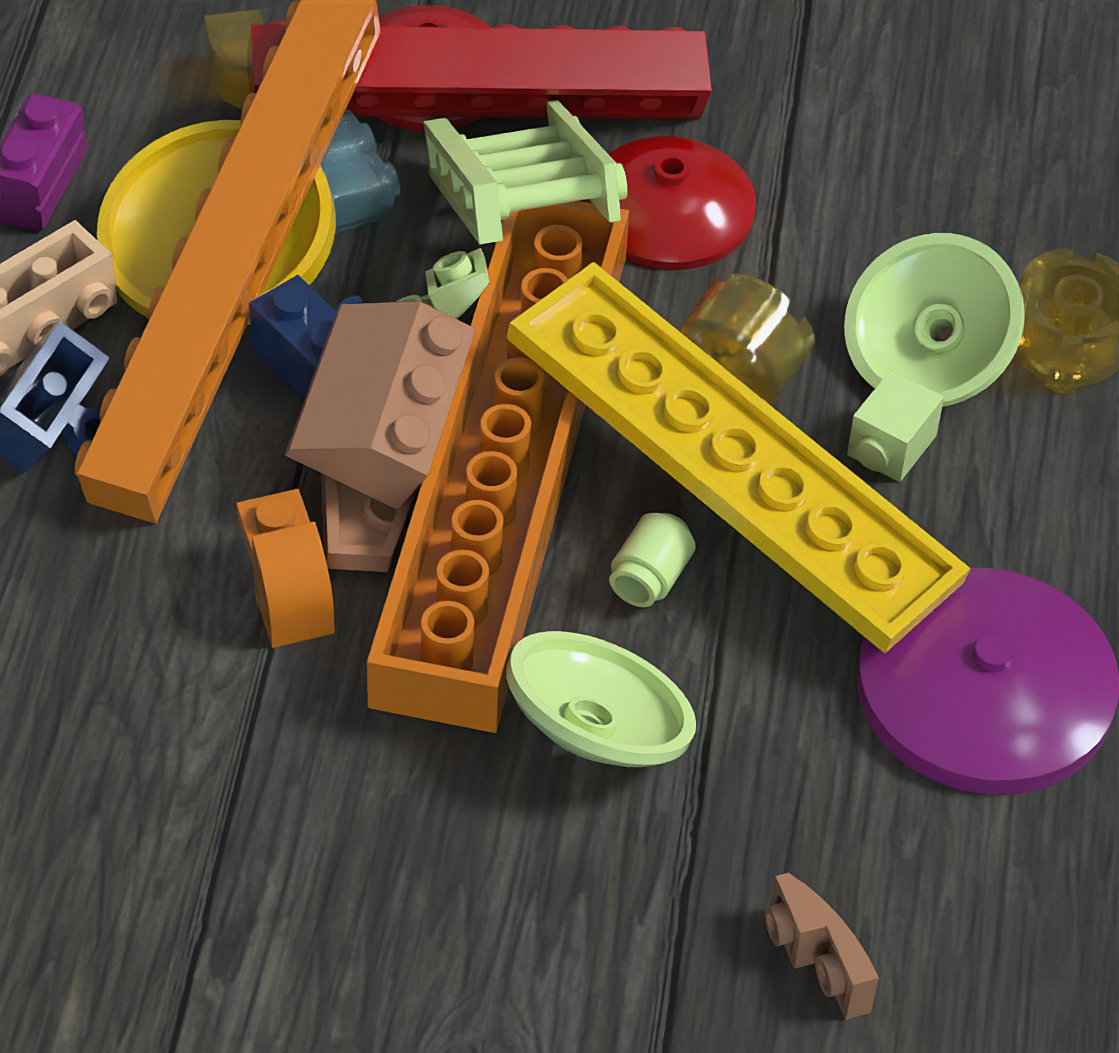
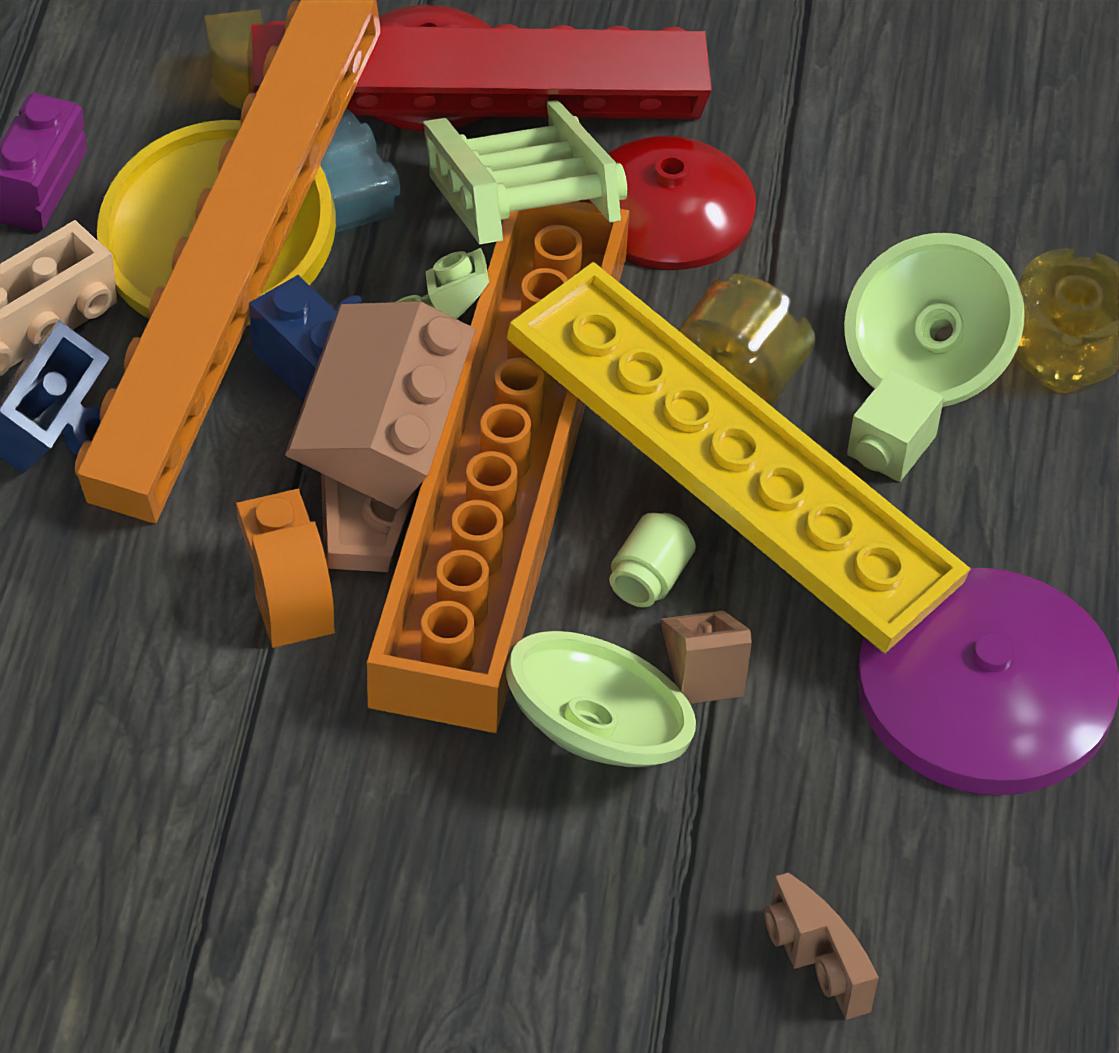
none -> nougat slope [661,611,752,704]

